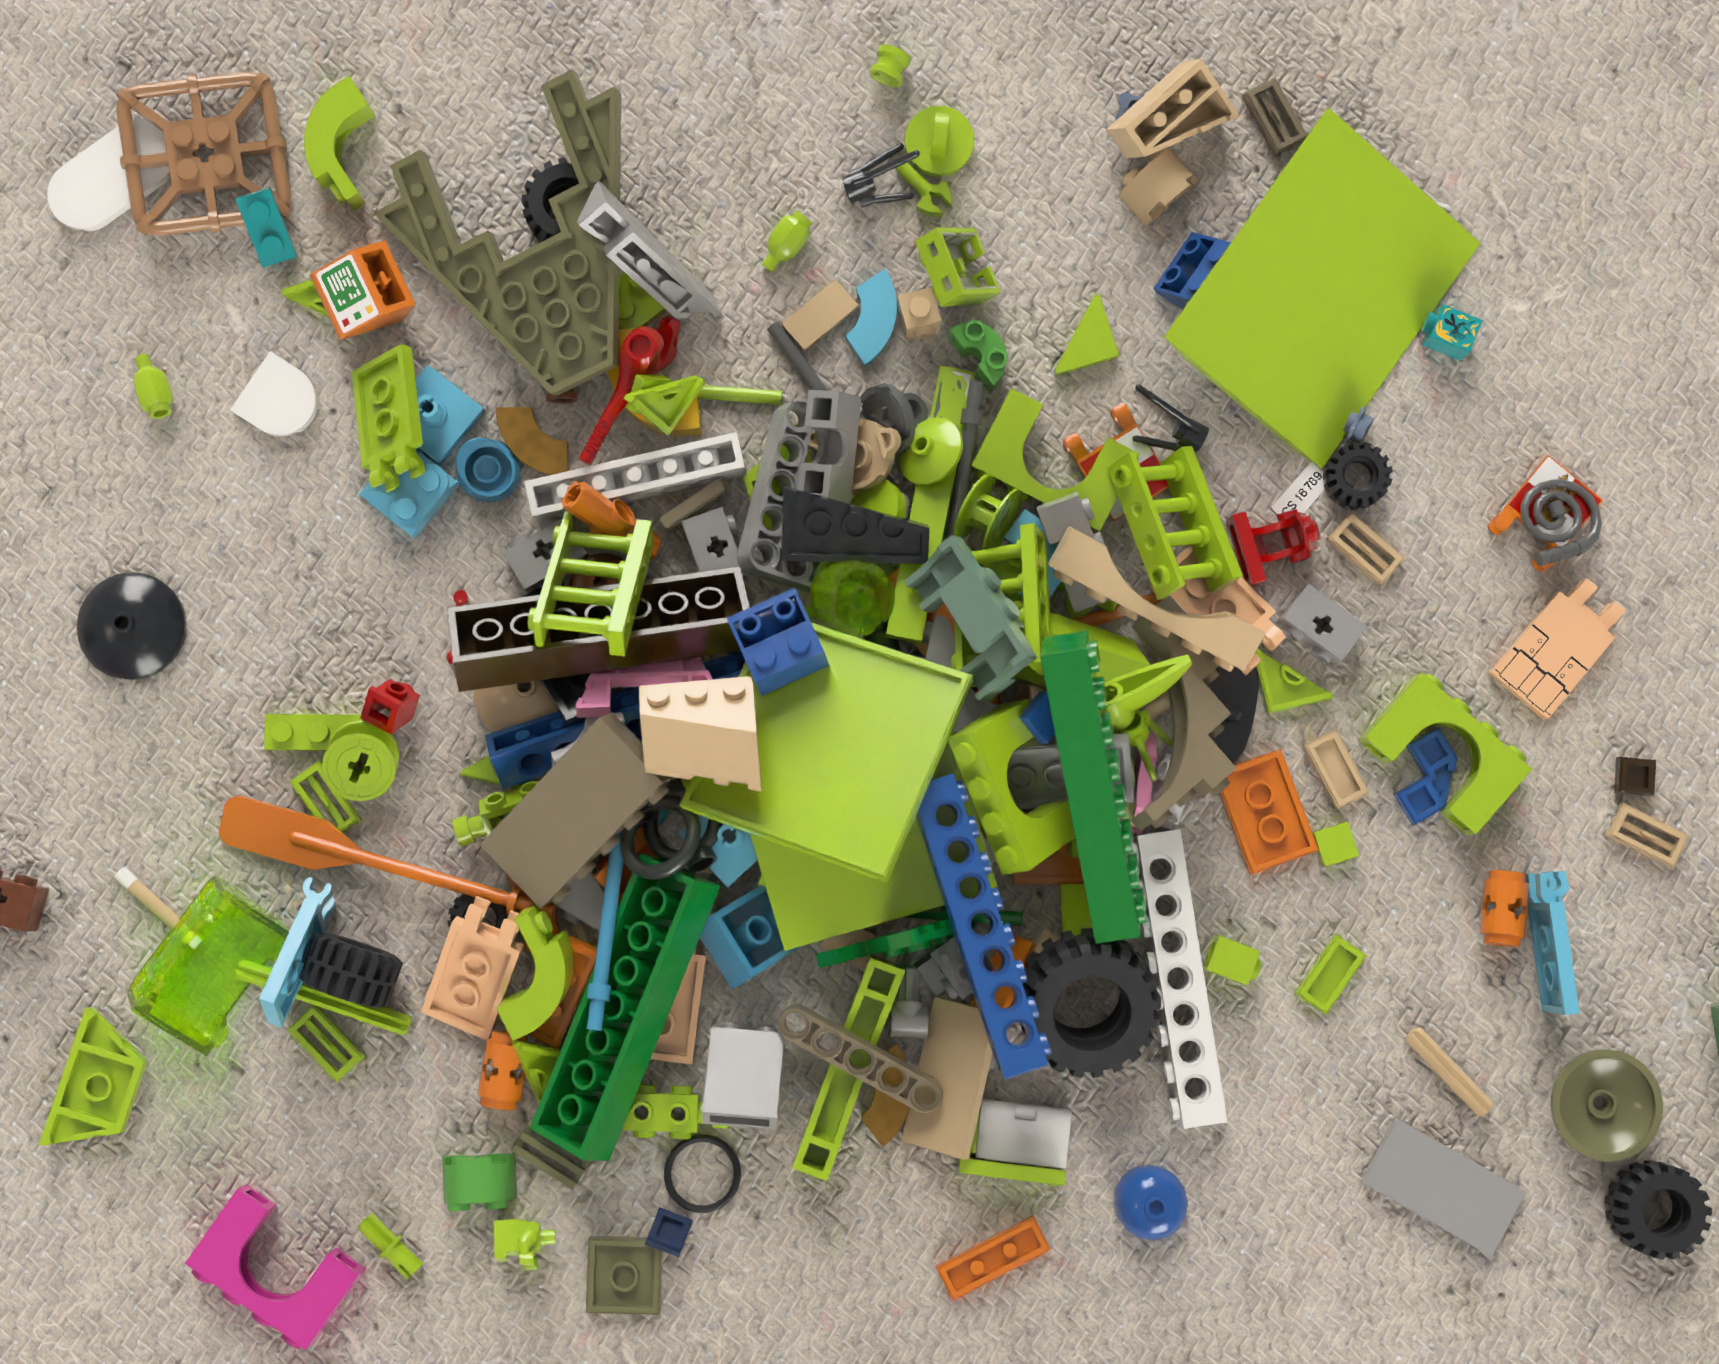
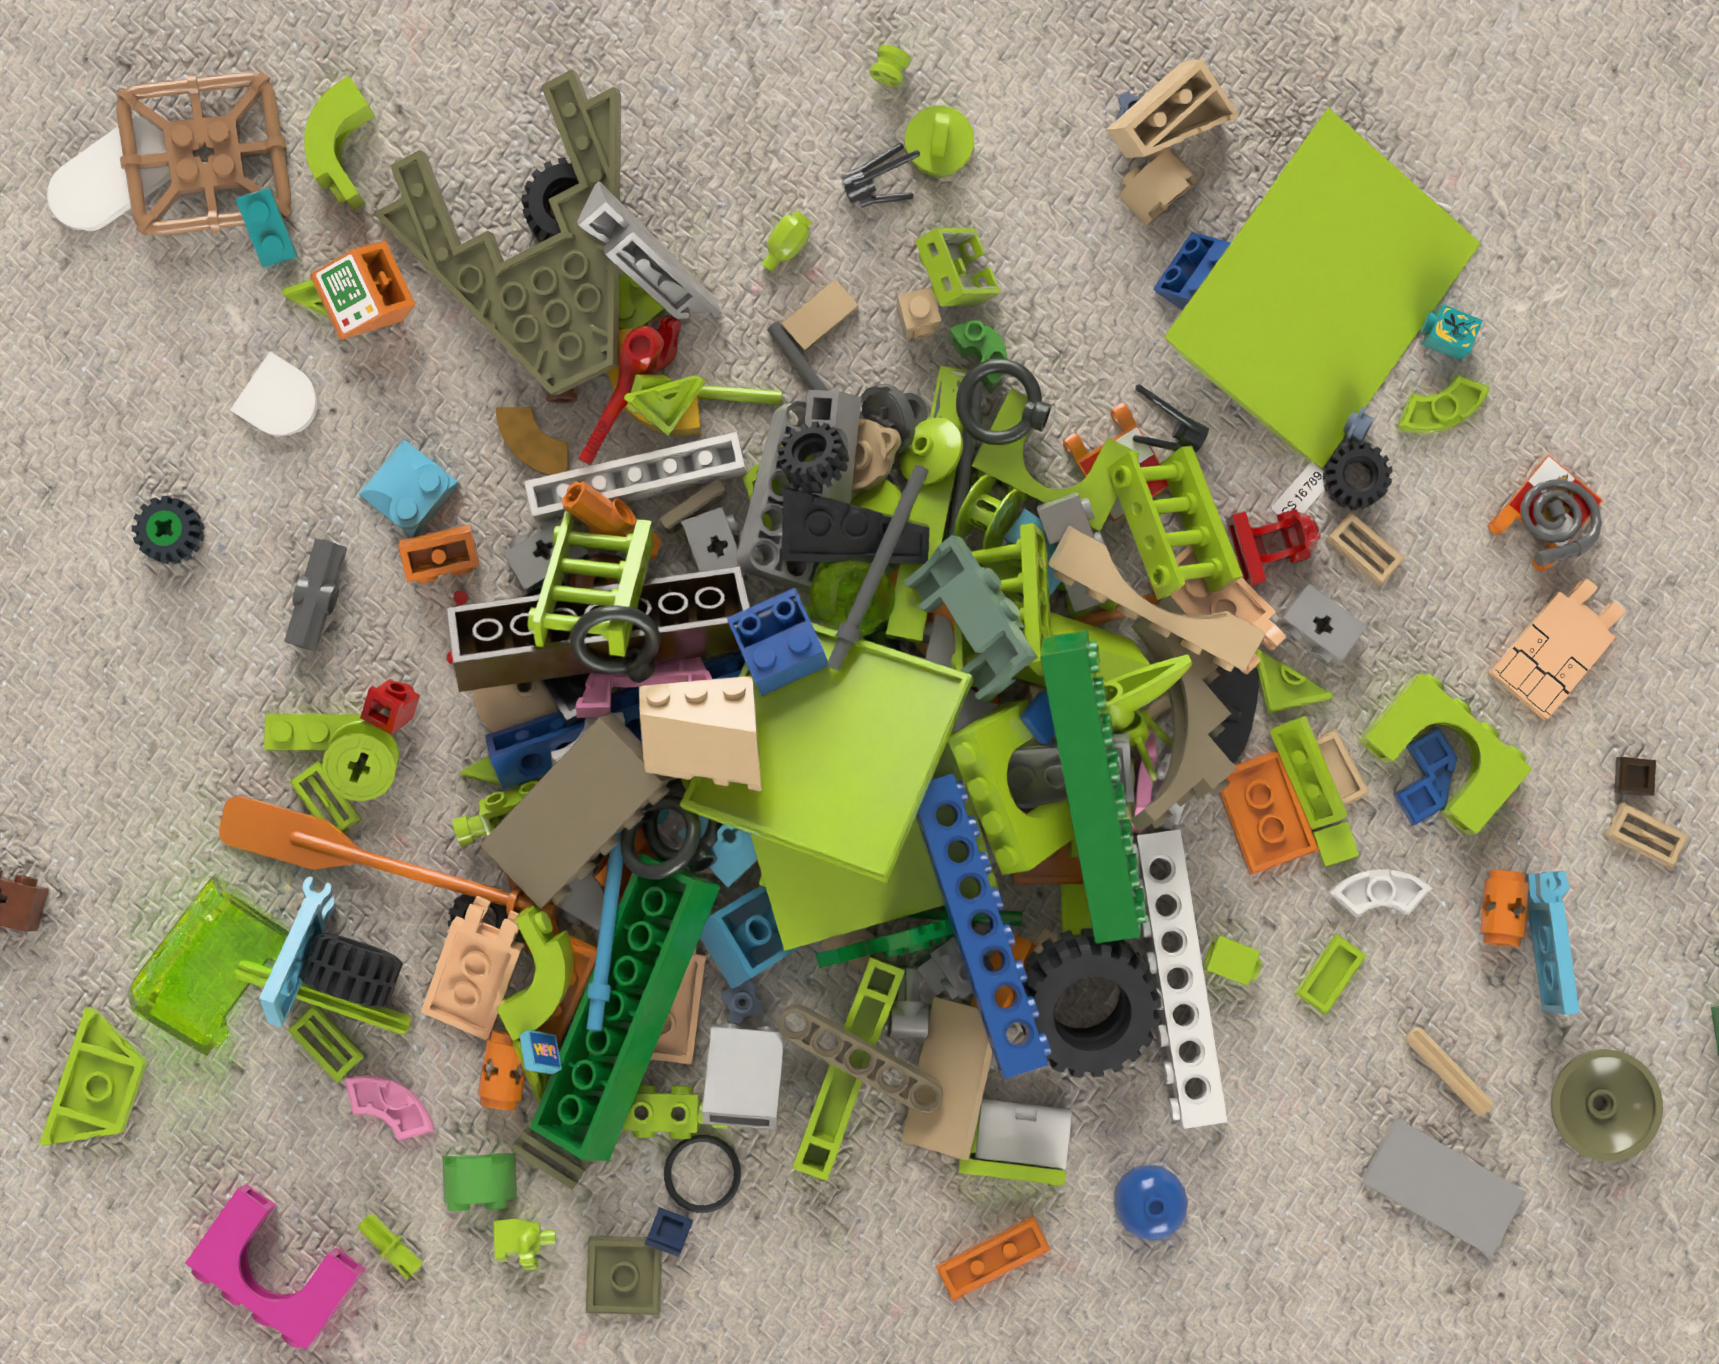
black dish [77,572,187,680] -> none
tan bar [114,867,205,950] -> none
lime plant [133,354,173,419] -> none
lime tile [352,344,425,492] -> none
medium azure tile [416,365,485,466] -> none
dark azure piece [456,438,521,503] -> none
medium azure tile [845,269,897,367] -> none
pearl gold tile [861,1043,909,1147] -> none
lime bar [896,163,952,217] -> none
lime tile [1054,294,1119,377] -> none
dark tan tile [1242,77,1308,157] -> none
black tyre [1604,1160,1712,1260] -> none
none -> black wheel [131,496,204,564]
none -> dark grey piece [284,539,347,651]
none -> bright pink tile [344,1075,436,1141]
none -> orange brick [398,524,479,584]
none -> tile [519,1030,562,1074]
none -> pearl dark grey piece [570,605,661,683]
none -> sand blue plate [721,981,763,1023]
none -> black tyre [777,421,849,492]
none -> dark grey bar [826,465,929,671]
none -> pearl dark grey piece [956,359,1052,445]
none -> lime plate [1269,716,1348,830]
none -> white tile [1328,869,1432,917]
none -> lime tile [1396,374,1491,434]

